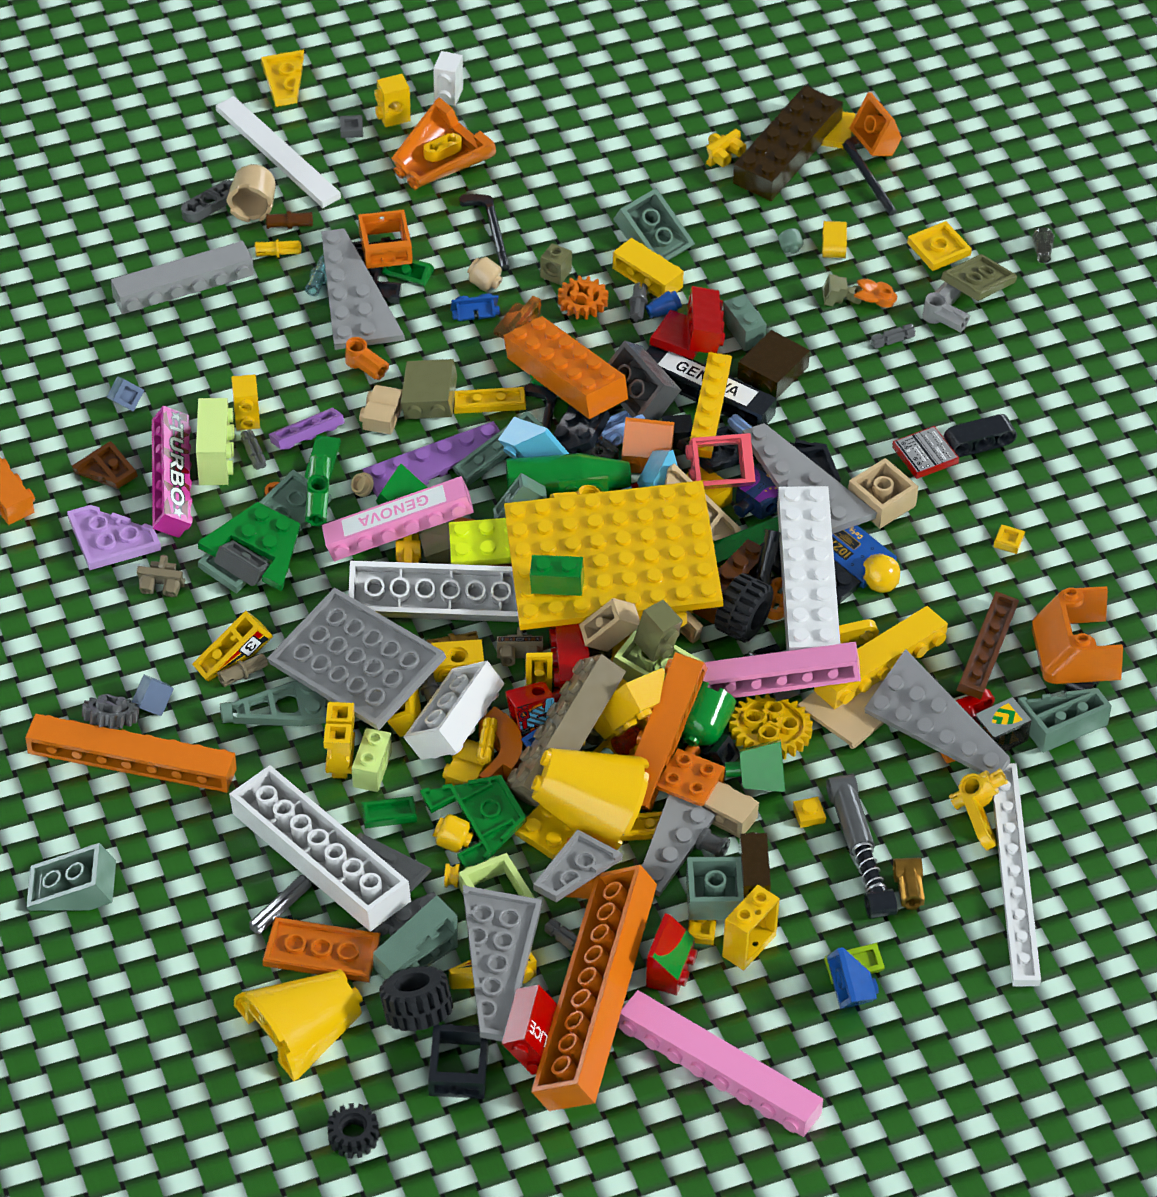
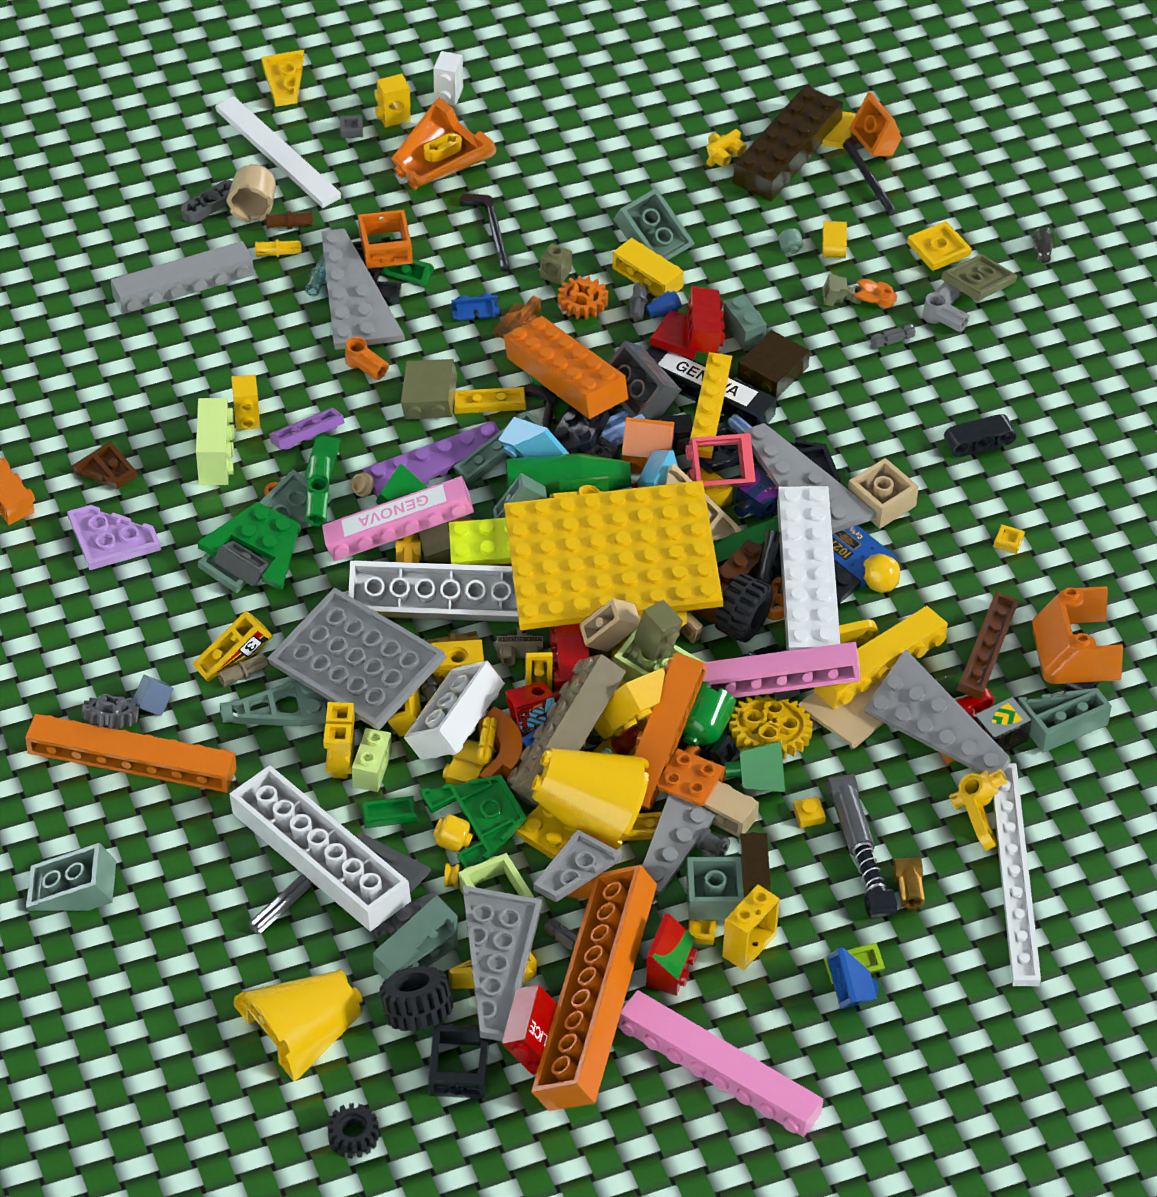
sand blue panel [107,376,145,411] -> none
dark tan hips [137,555,186,597] -> none
dark pink brick [152,406,193,538] -> none
dark grey axle [240,429,266,470] -> none
orange tile [263,917,381,983] -> none
tan brick [359,385,402,435] -> none
tan head [467,257,503,292] -> none
green brick [530,555,584,596] -> none
tile [892,426,959,479] -> none

